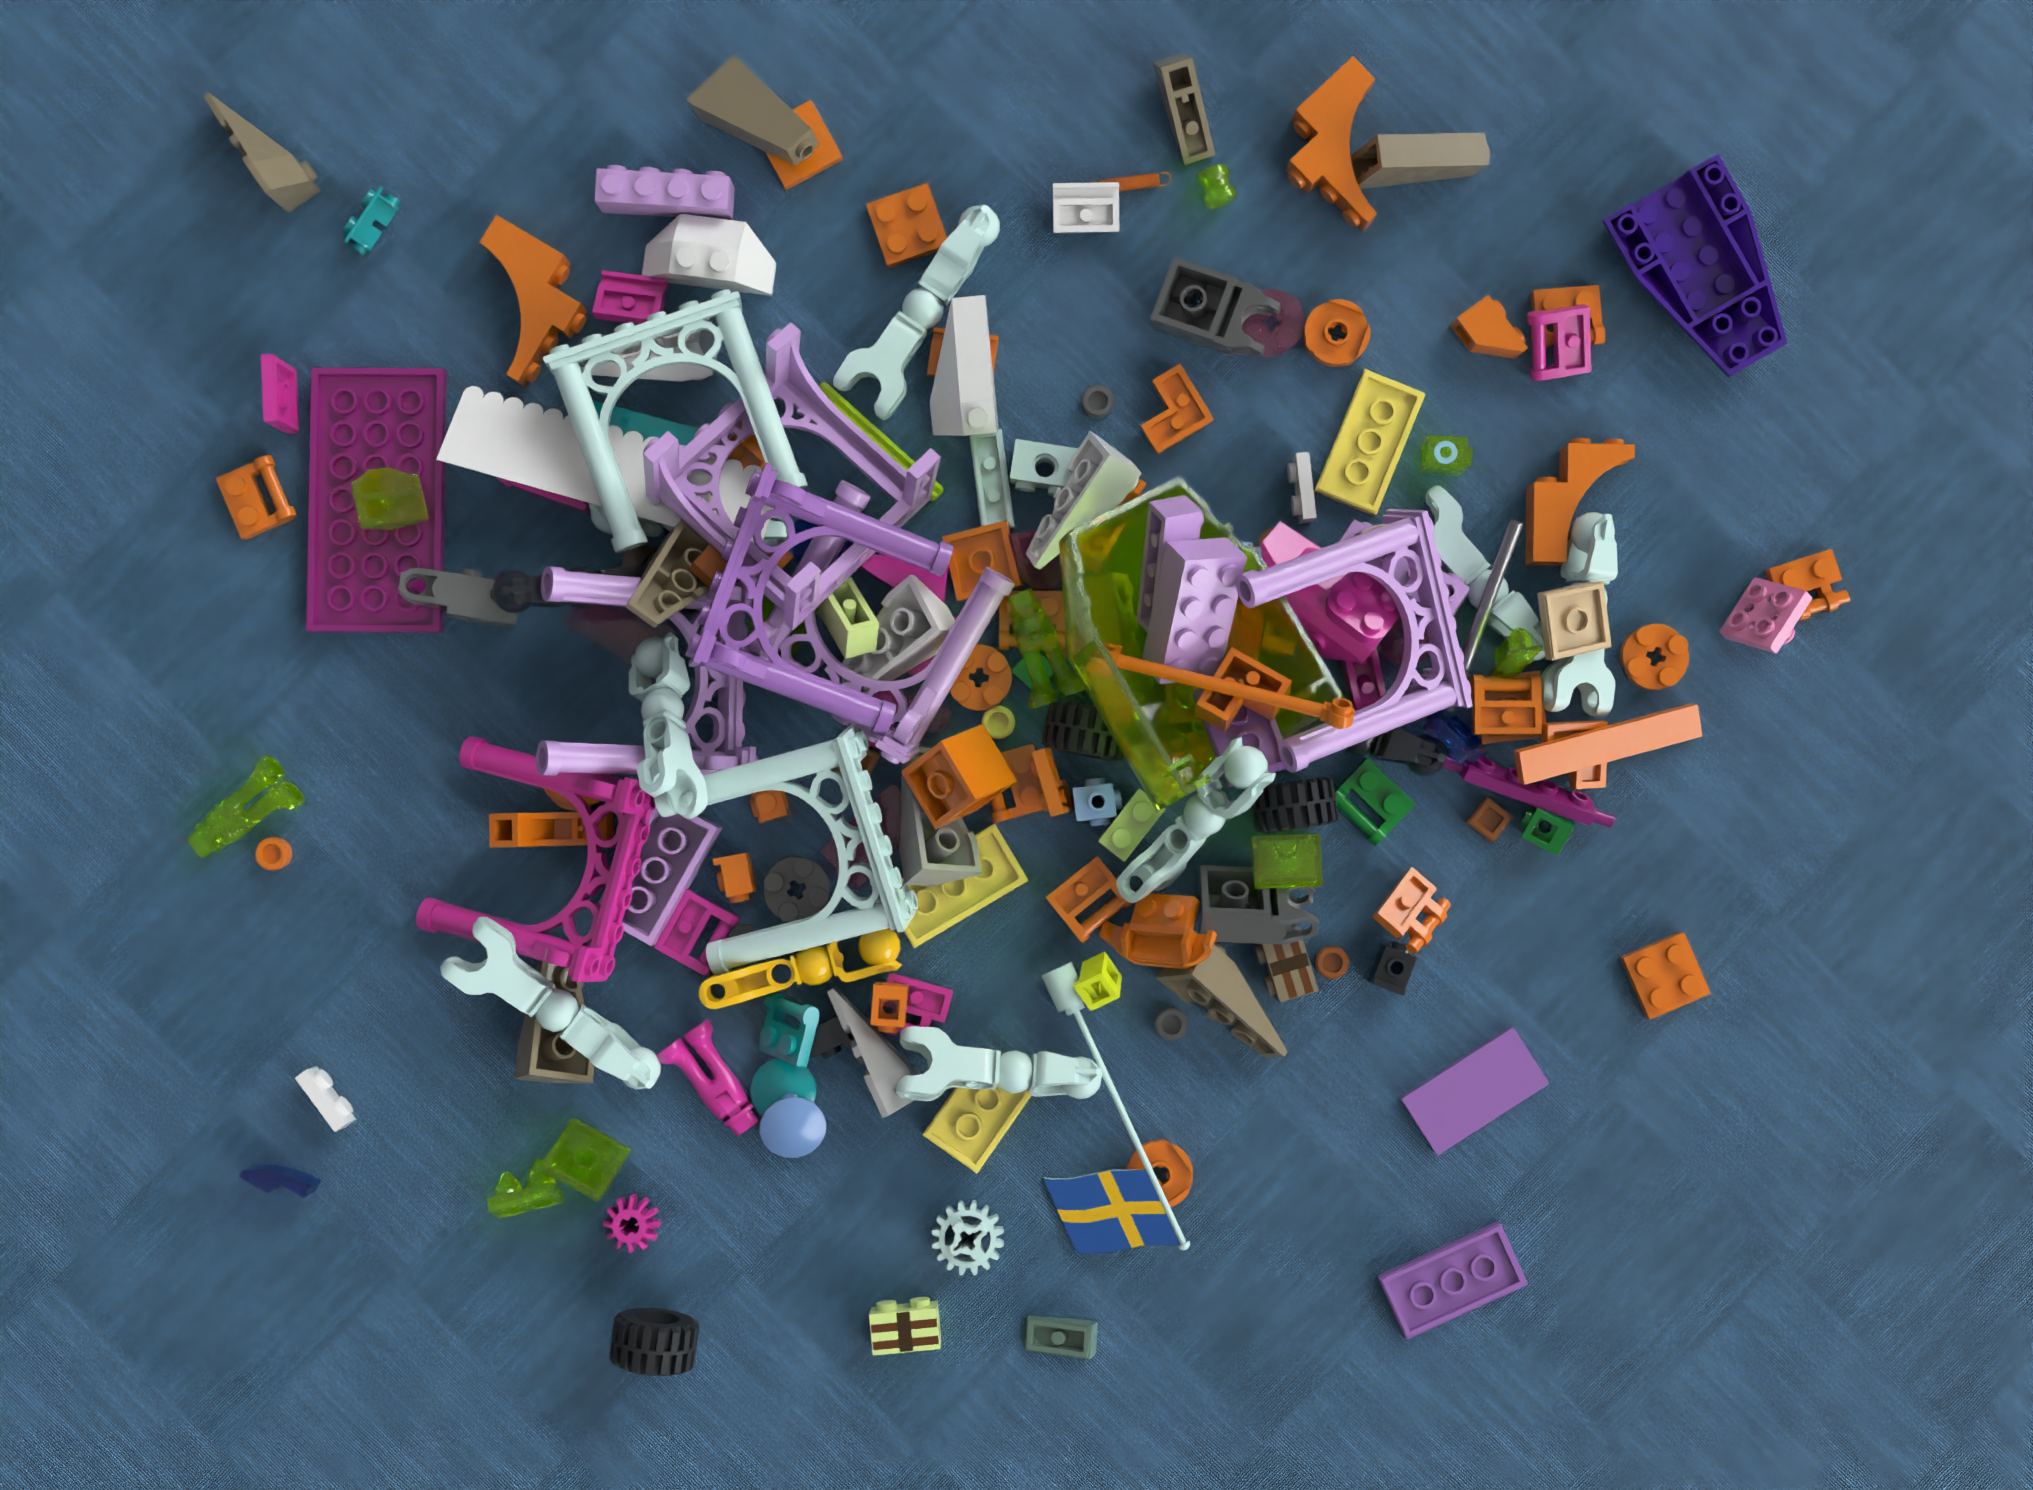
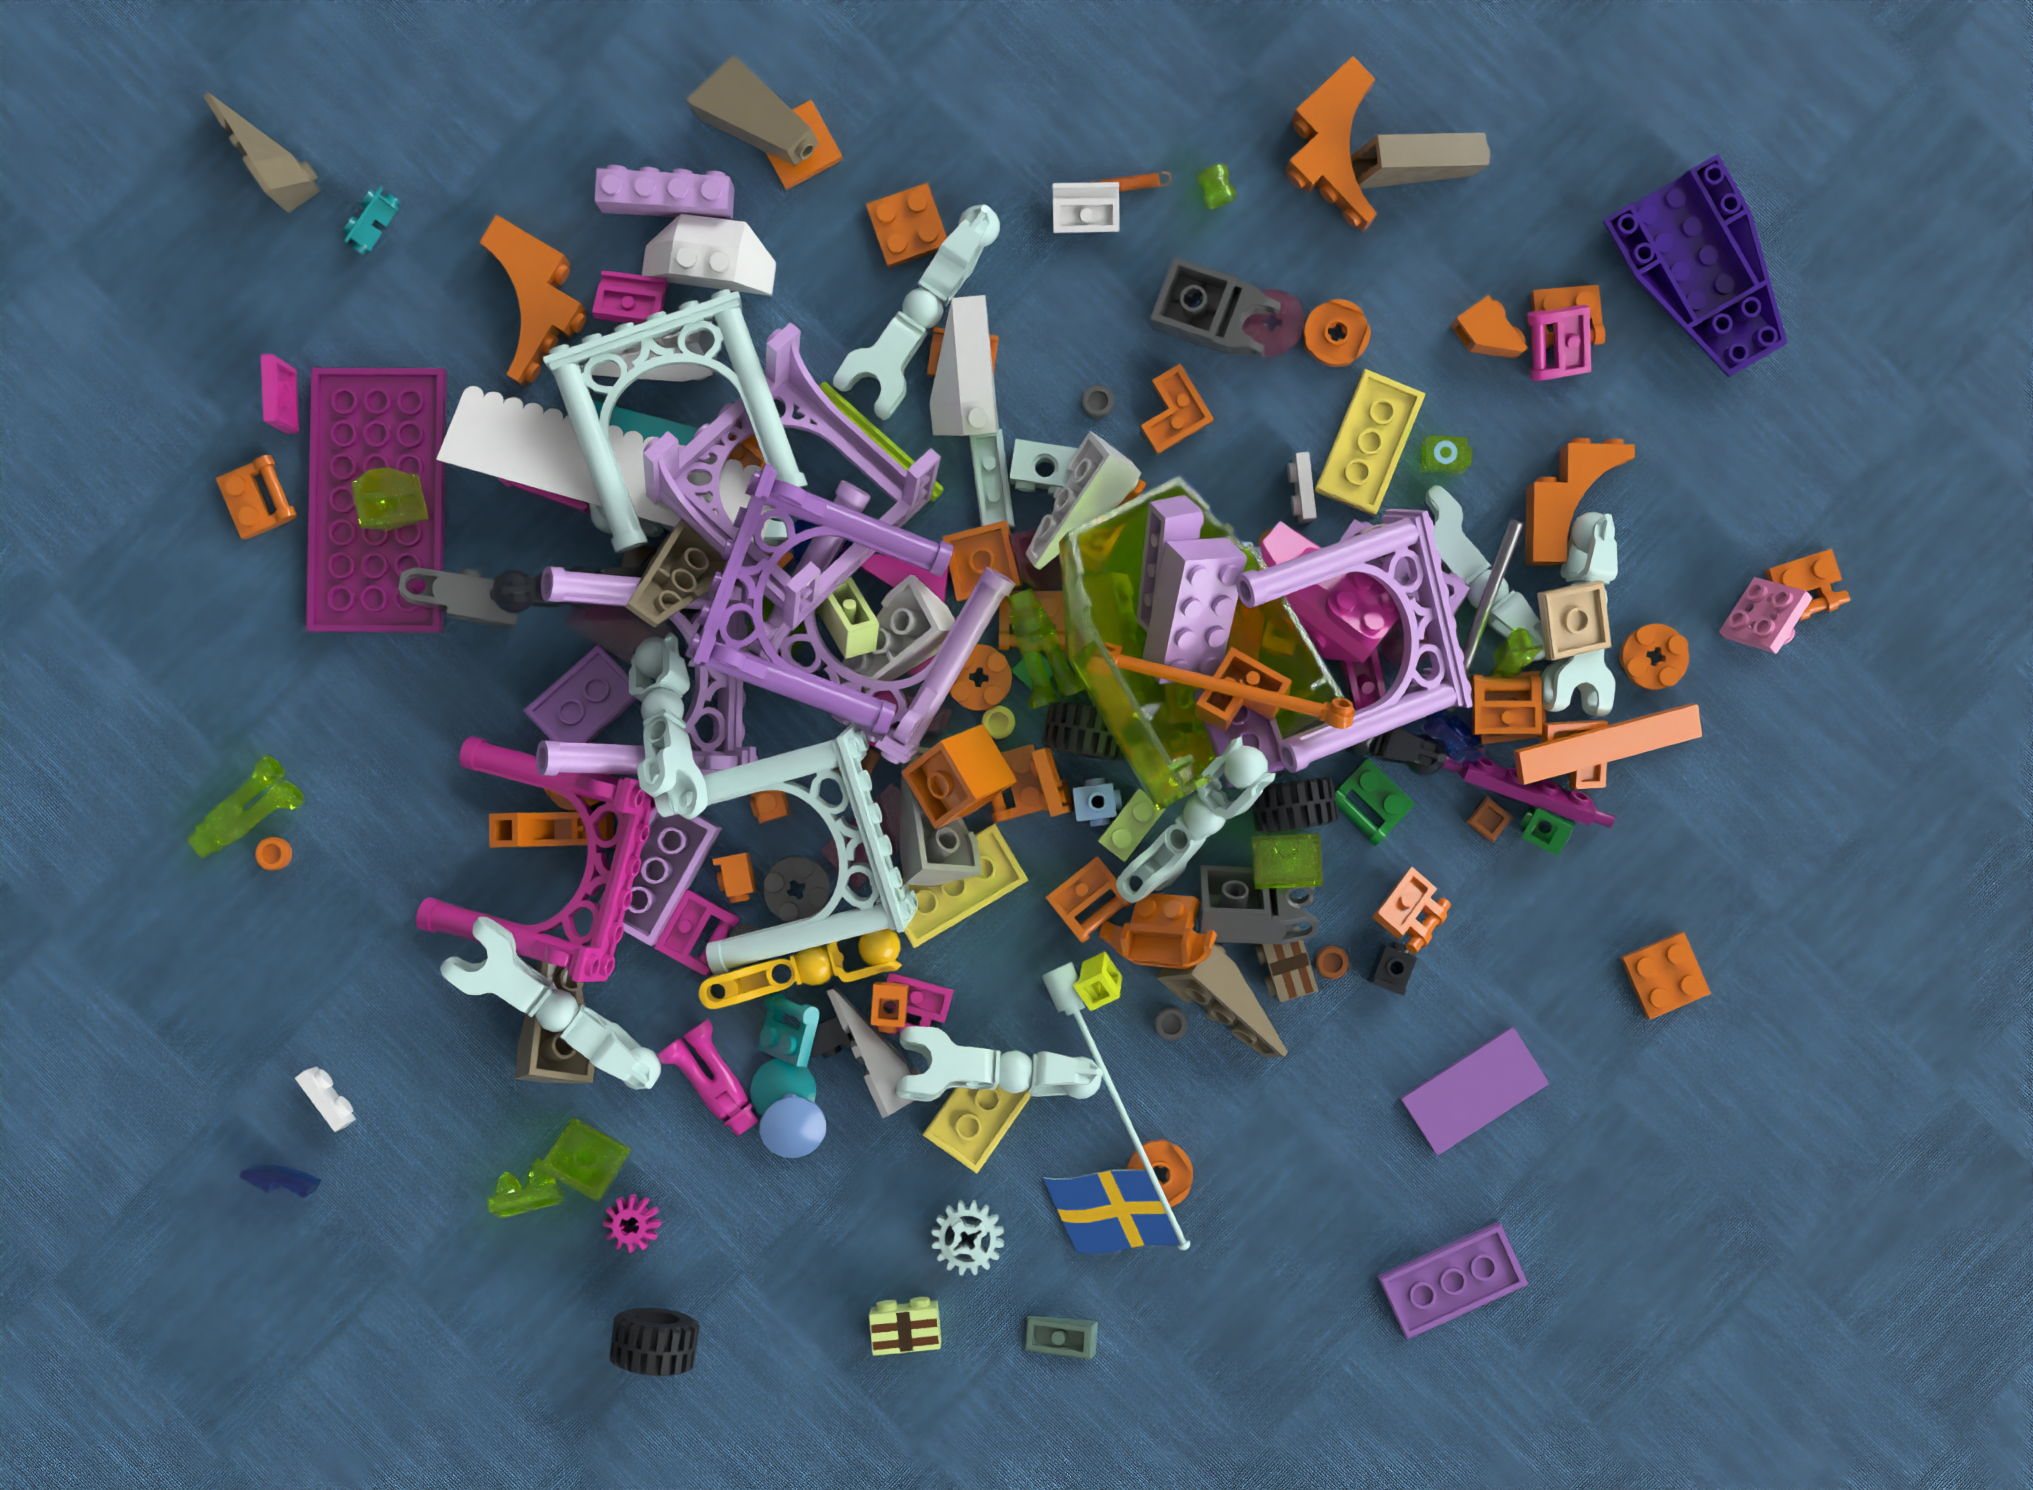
dark orange tile [688,544,727,588] -> none
dark tan slope [1152,53,1215,165] -> none
none -> medium lavender tile [523,644,638,743]

